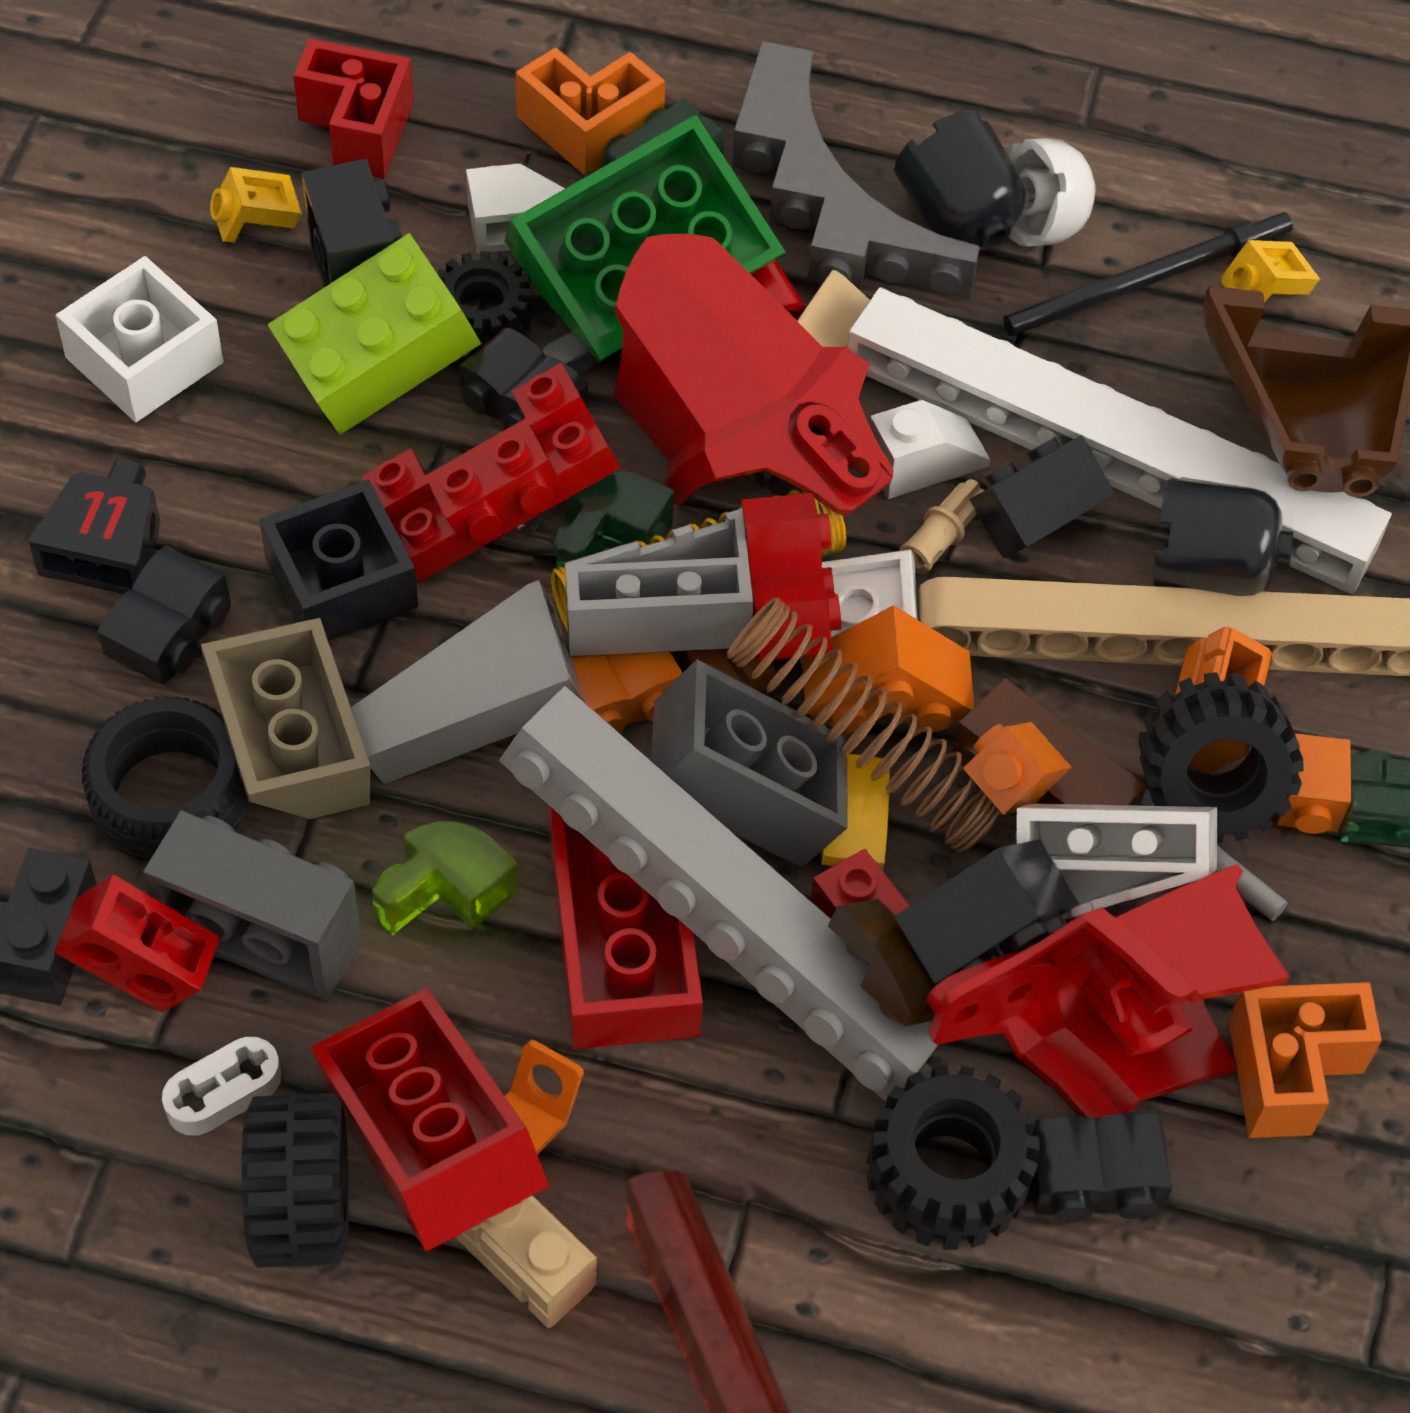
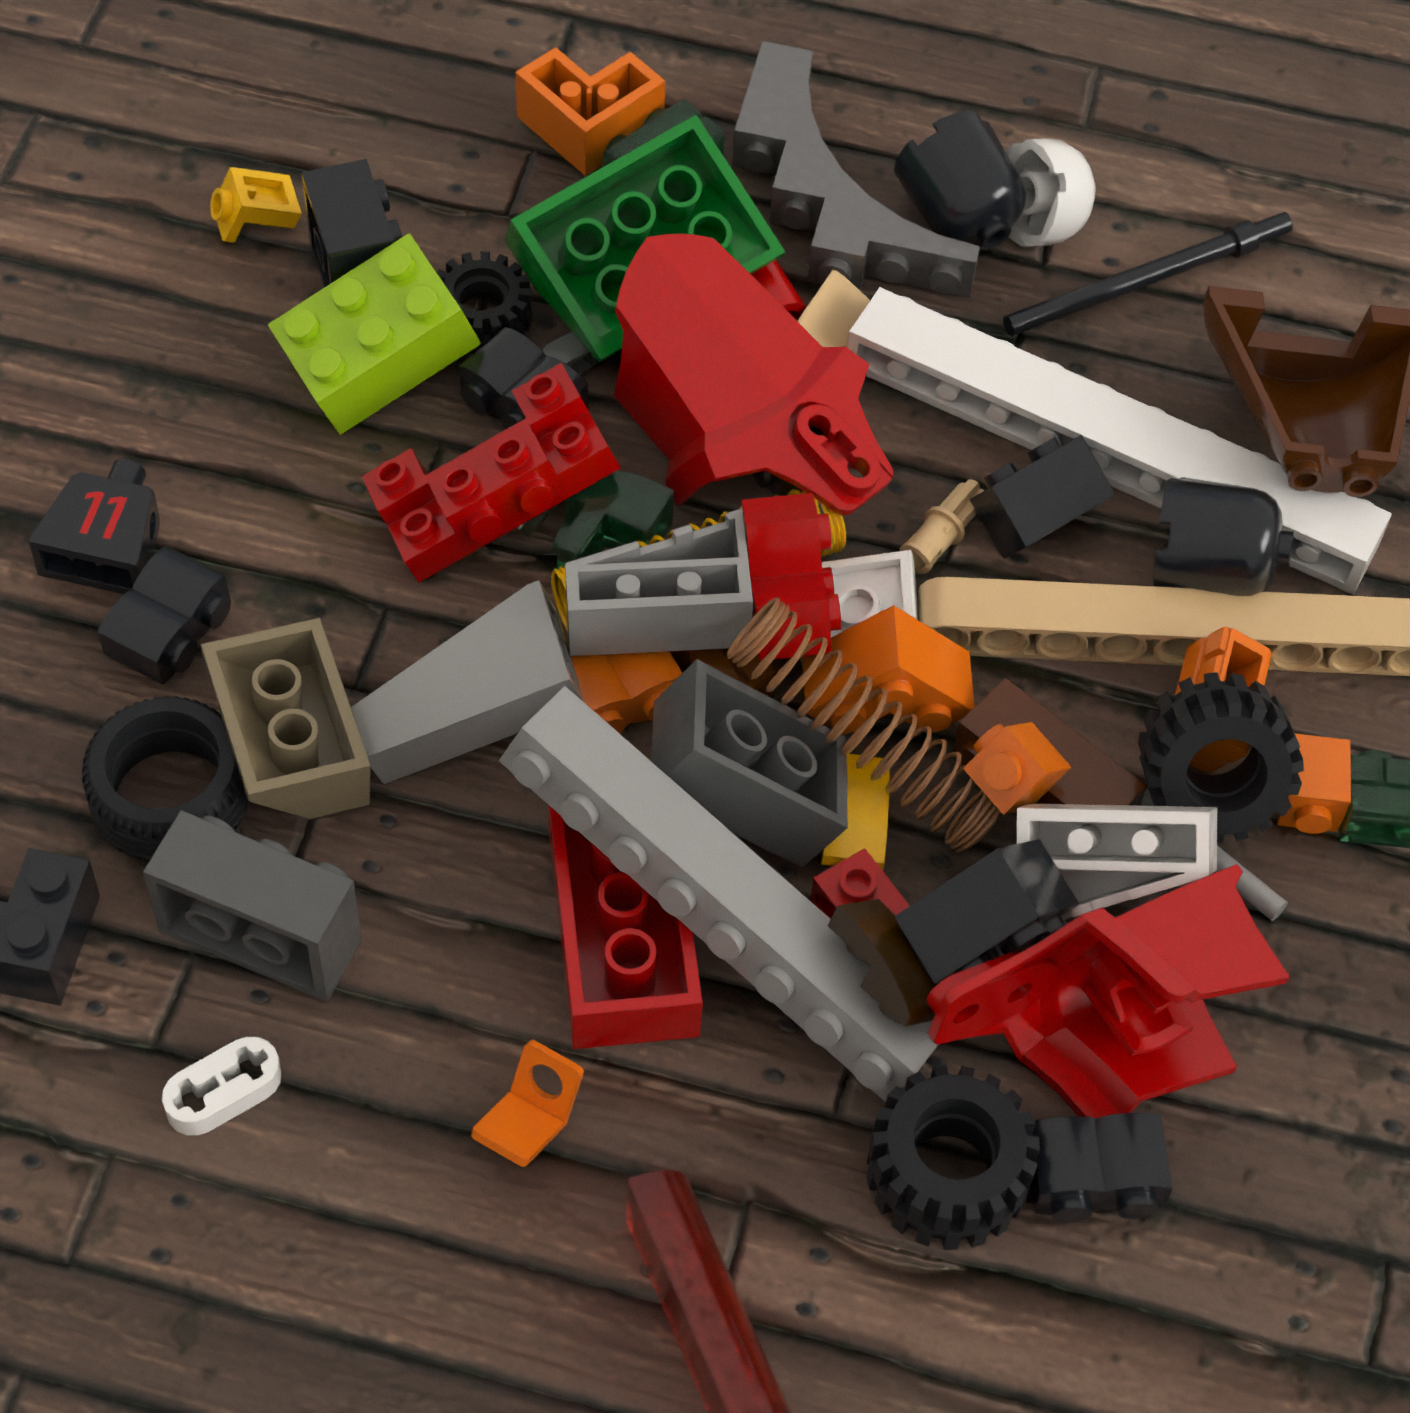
red brick [54,874,220,1013] -> none
white brick [56,256,224,423] -> none
black tyre [241,1093,349,1268] -> none
black brick [259,479,419,641] -> none
red brick [293,38,414,179] -> none
red brick [310,987,549,1252] -> none
clear neon green brick [372,821,518,935] -> none
tan brick [456,1196,597,1329] -> none
white slope [466,163,565,254] -> none
white slope [869,400,991,499] -> none
yellow bracket [1221,240,1320,304] -> none
orange brick [1228,982,1382,1138] -> none

